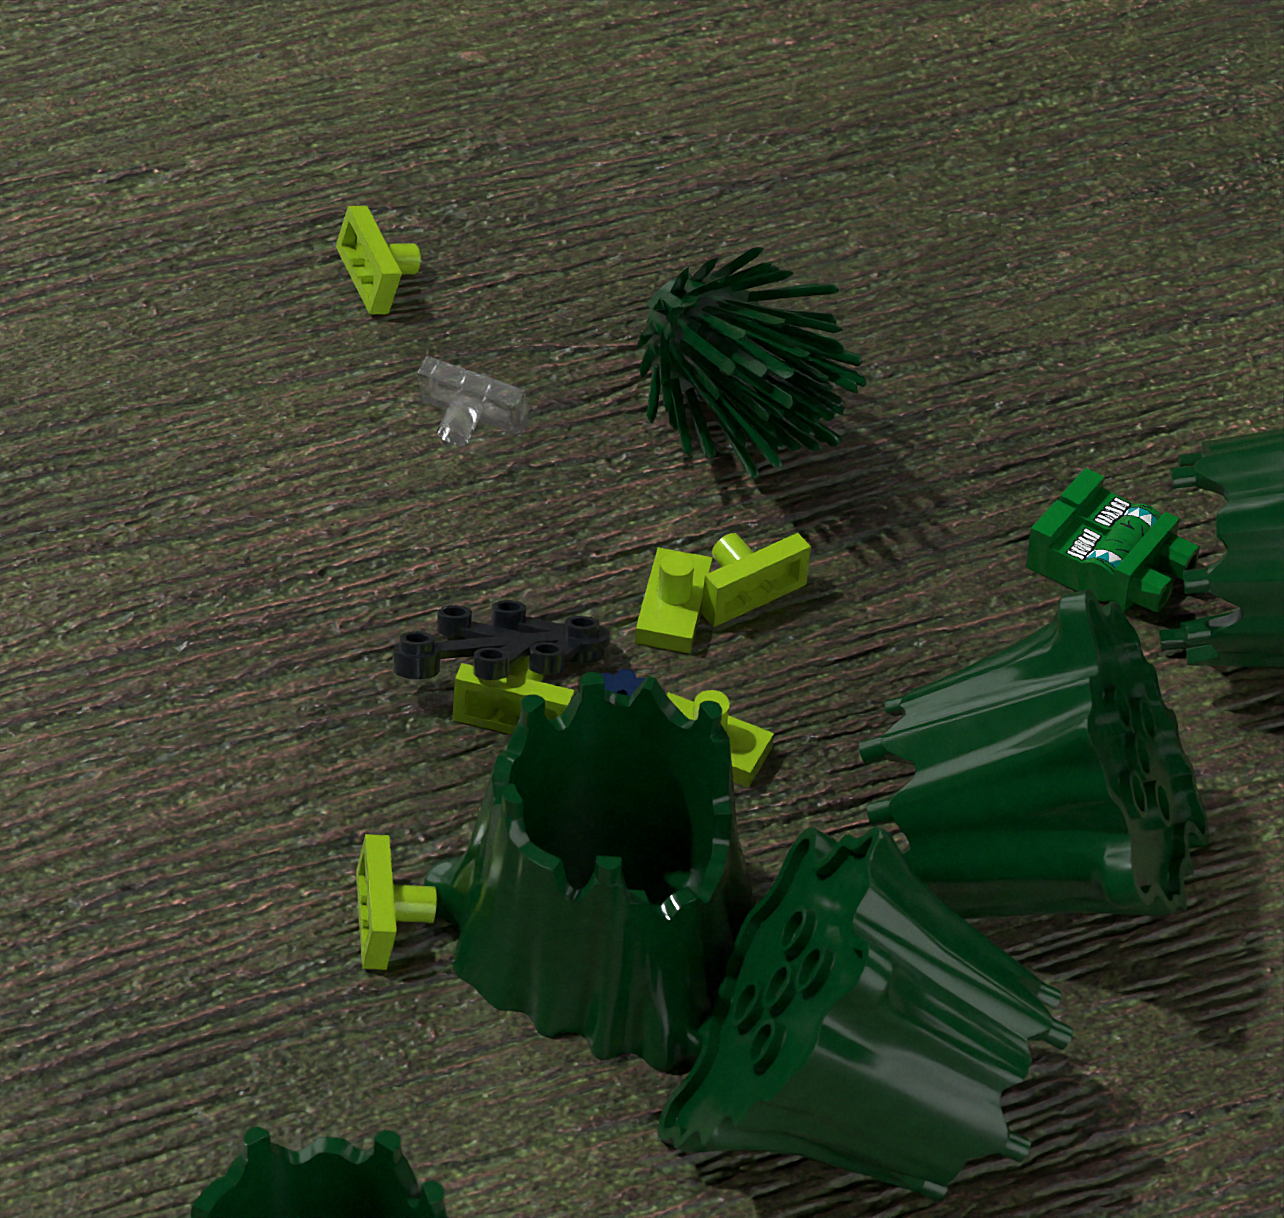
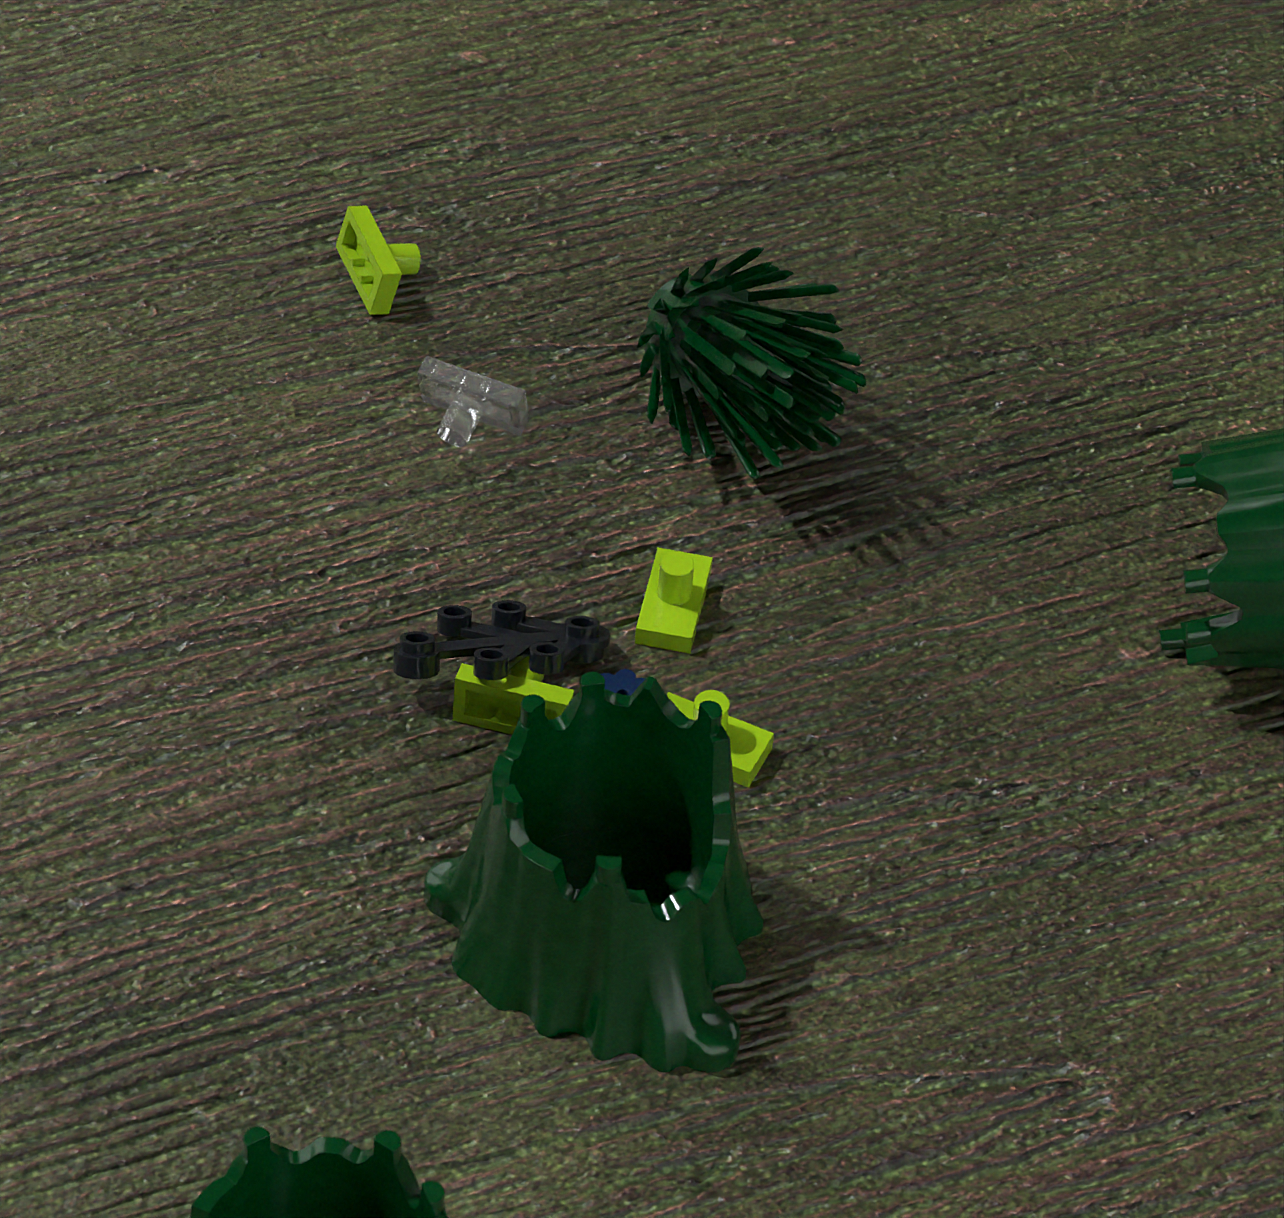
lime tile [356,834,437,970] -> none
dark green piece [657,825,1073,1201] -> none
lime tile [701,533,811,627] -> none
dark green piece [859,589,1209,920] -> none
green hips [1026,467,1200,614] -> none

